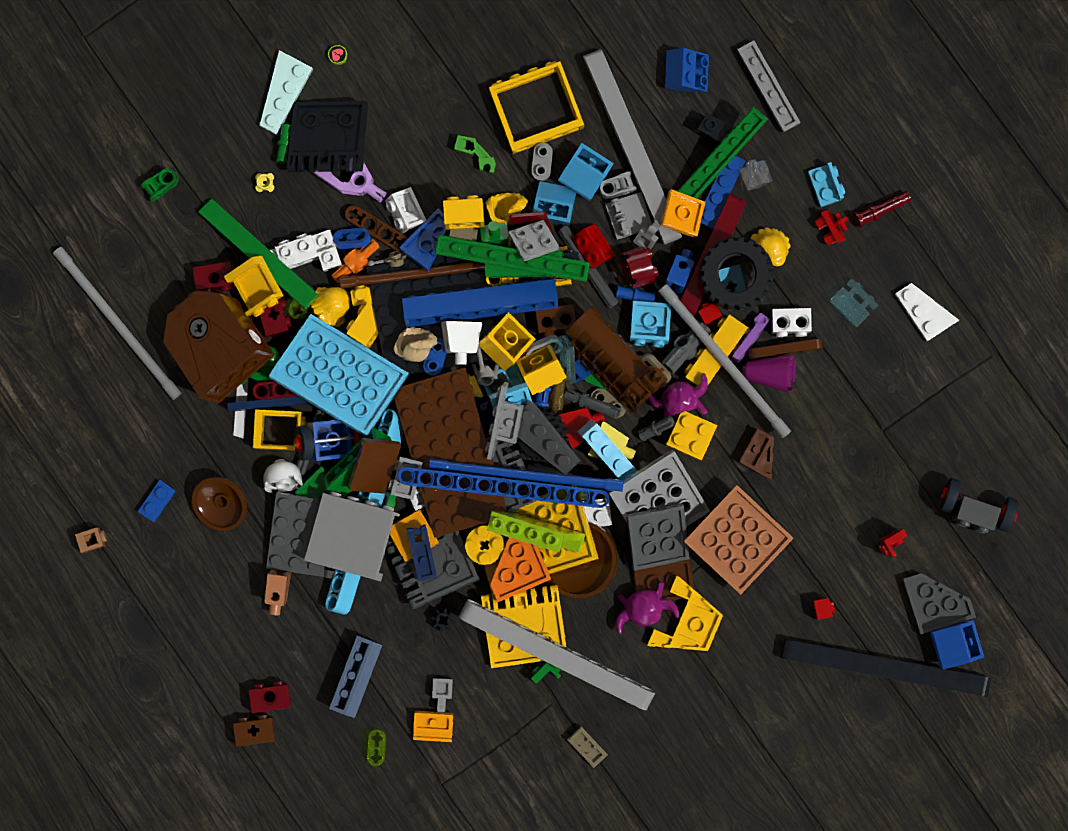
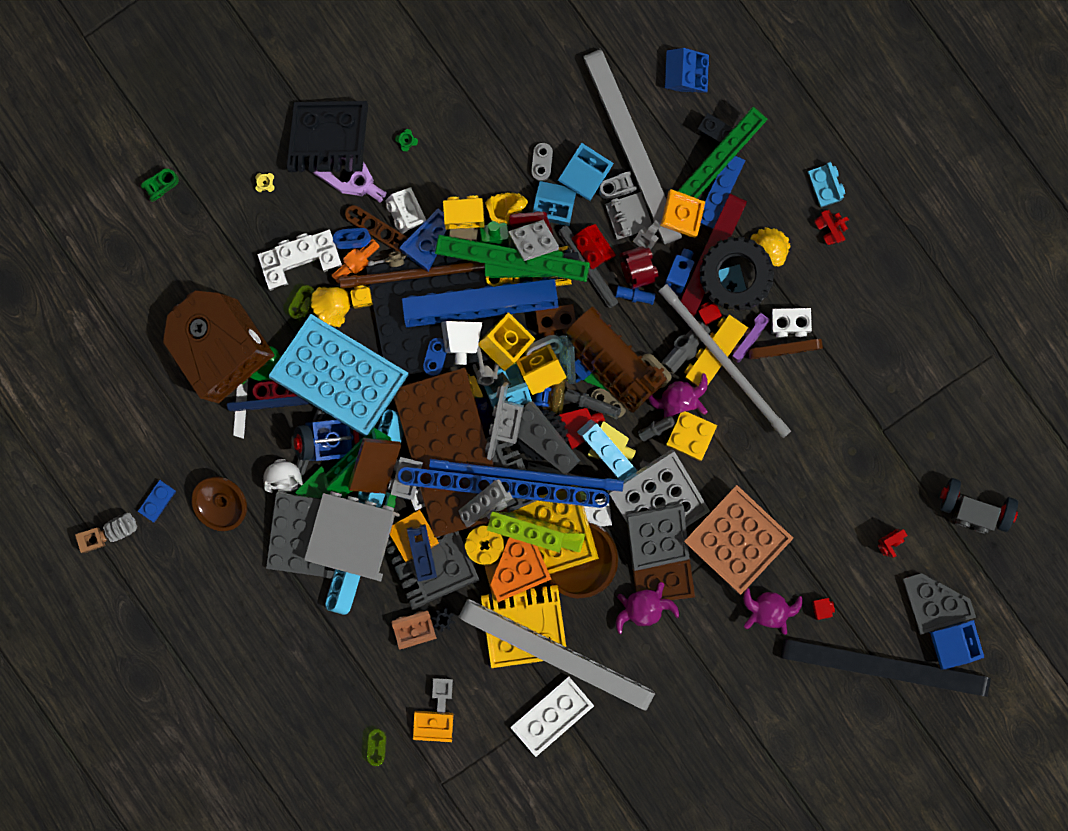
light grey piece [53,247,182,400] -> none
dark red brick [193,262,236,292] -> none
green tile [199,199,319,310] -> none
yellow panel [224,256,283,317] -> none
reddish brown brick [233,715,277,747] -> none
dark red brick [249,681,292,713] -> none
yellow window [253,410,306,451] -> none
light aqua wing [260,50,313,135] -> none
dark red brick [260,297,292,338] -> none
nougat torso [265,569,291,615] -> none
green pin [276,124,291,164] -> none
tile [328,45,347,65] -> none
sand blue brick [329,636,382,718] -> none
yellow slope [346,302,379,349] -> none
tan hair [394,327,437,362] -> none
bright green piece [454,135,496,174] -> none
yellow window [489,61,584,154] -> none
green bracket [531,663,561,684] -> none
dark tan plate [567,726,608,768] -> none
medium azure plate [630,301,671,348] -> none
yellow wing [647,575,723,651] -> none
light grey plate [737,41,800,133] -> none
reddish brown wing [738,428,774,480] -> none
clear brick [740,159,773,191] -> none
magenta cone [742,354,796,393] -> none
clear light blue plate [829,279,879,328] -> none
dark red pin [853,191,911,228] -> none
white wing [895,283,959,342] -> none
none -> light grey gear [103,513,137,542]
none -> nougat bracket [391,611,437,649]
none -> green plate [395,129,418,152]
none -> light grey bracket [459,479,513,527]
none -> white plate [510,677,594,757]
none -> magenta piece [743,588,802,635]

